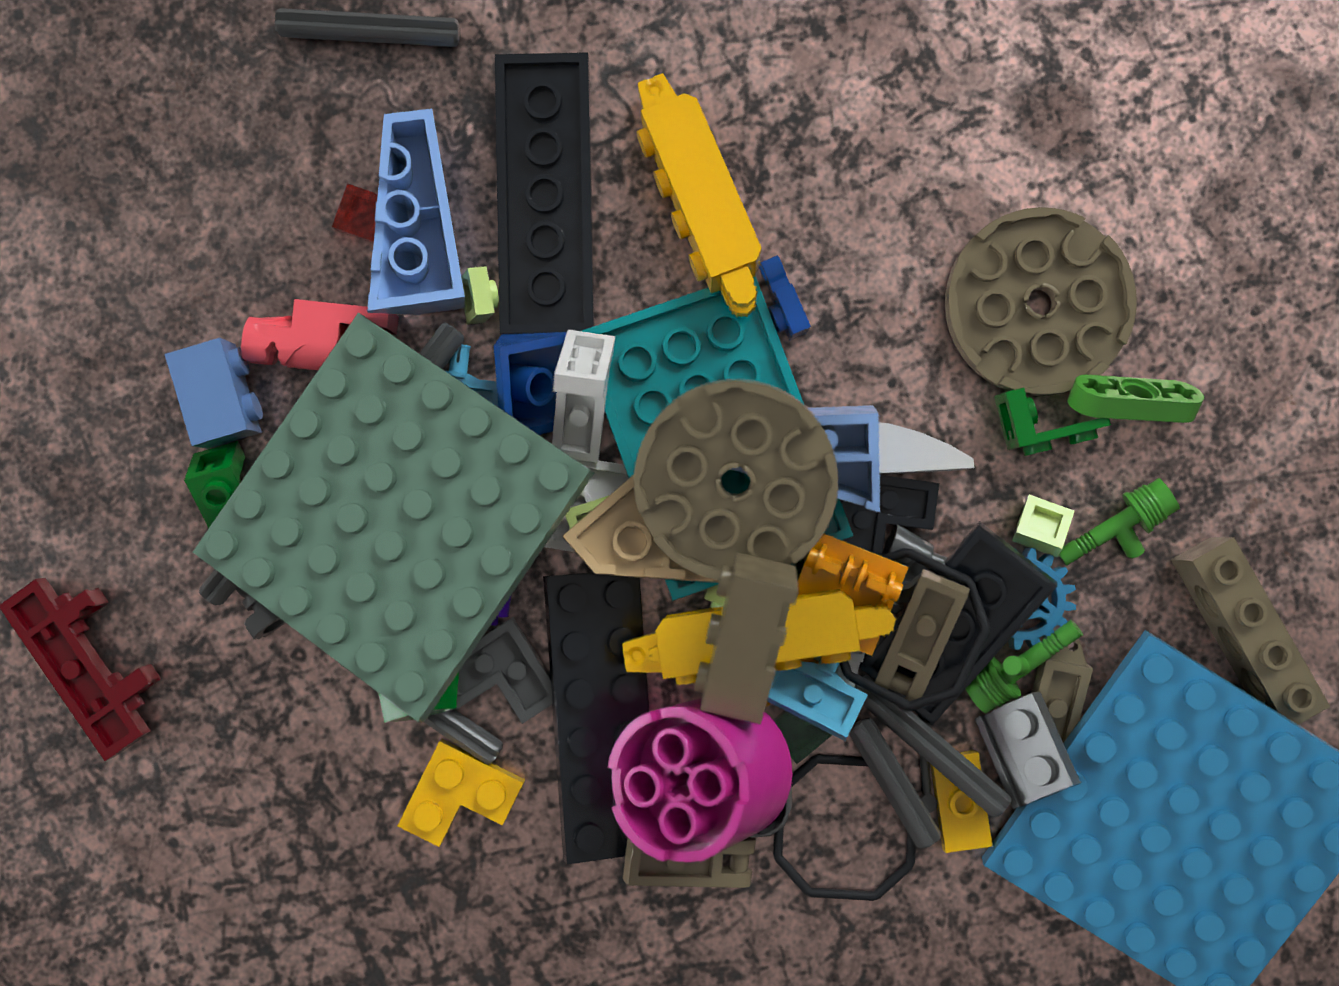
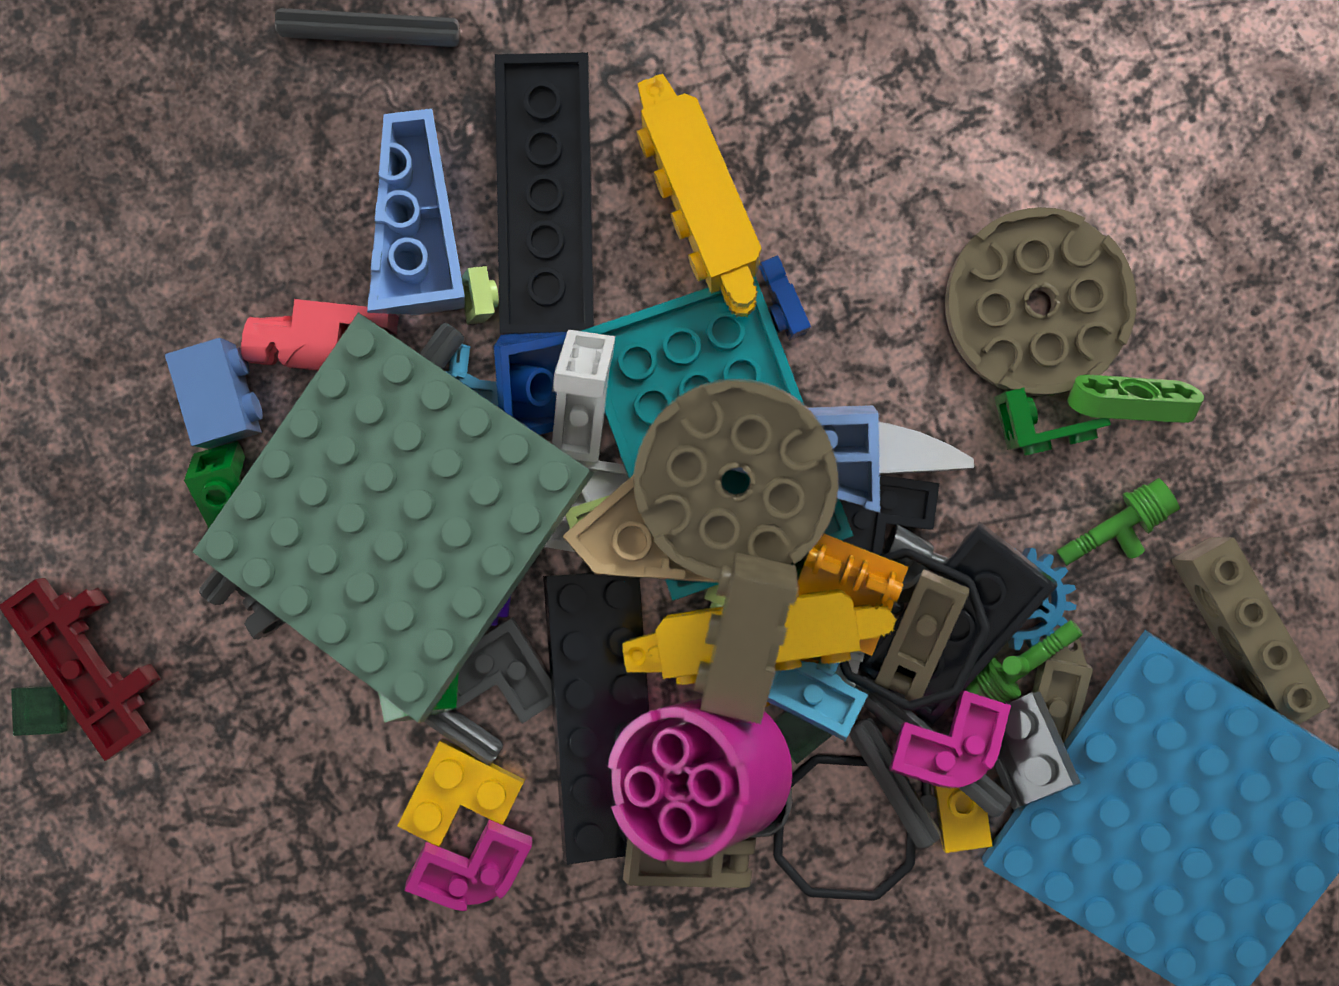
clear red tile [332,183,378,244] -> none
yellowish green plate [1012,494,1074,558] -> none
none -> clear green tile [11,685,67,736]
none -> dark pink plate [404,820,532,911]
none -> dark pink plate [889,691,1011,788]

